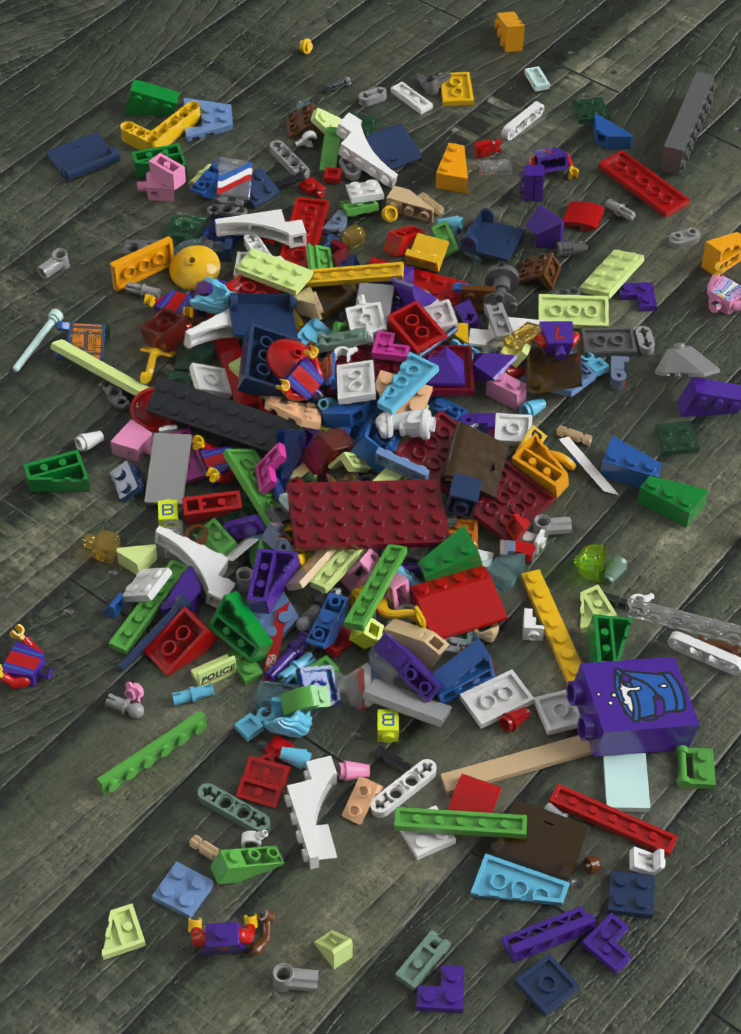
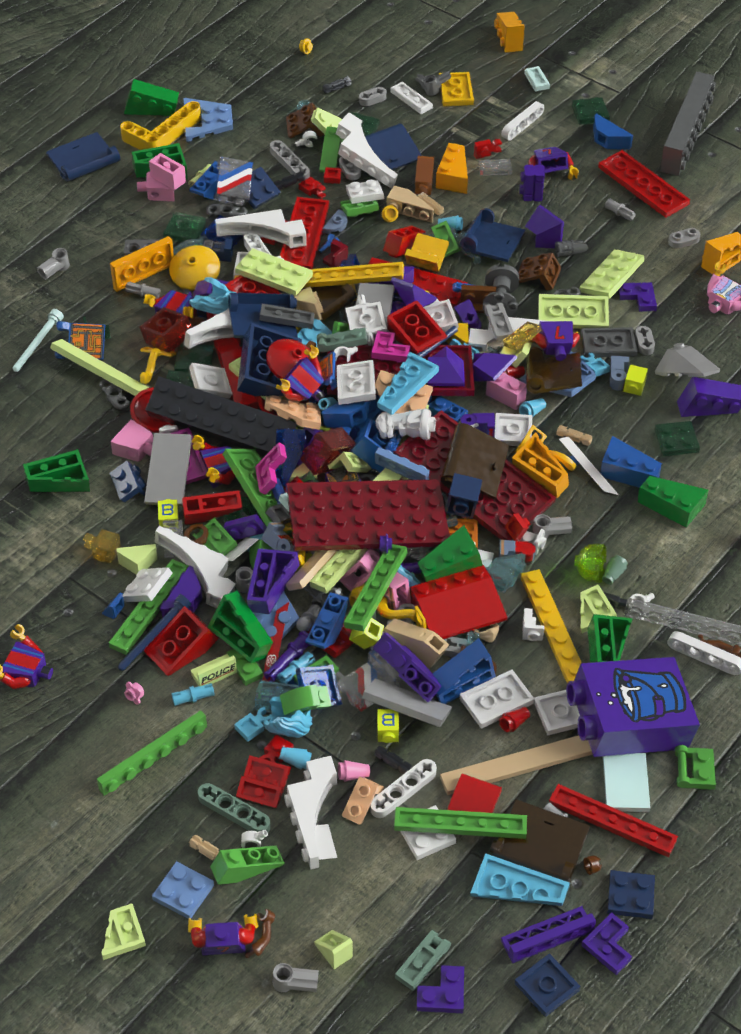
white cone [75,431,104,452] -> none
light grey pin [105,693,144,719] -> none
bright green plate [306,243,333,269] -> none
clear yellow head [341,224,367,249] -> none
red slope [562,201,605,231] -> none
white bracket [629,847,665,875] -> none
none -> dark grey plate [259,304,315,329]
none -> dark purple plate [380,534,392,553]
none -> dark orange slope [415,156,434,195]
none -> neon yellow brick [623,365,648,396]

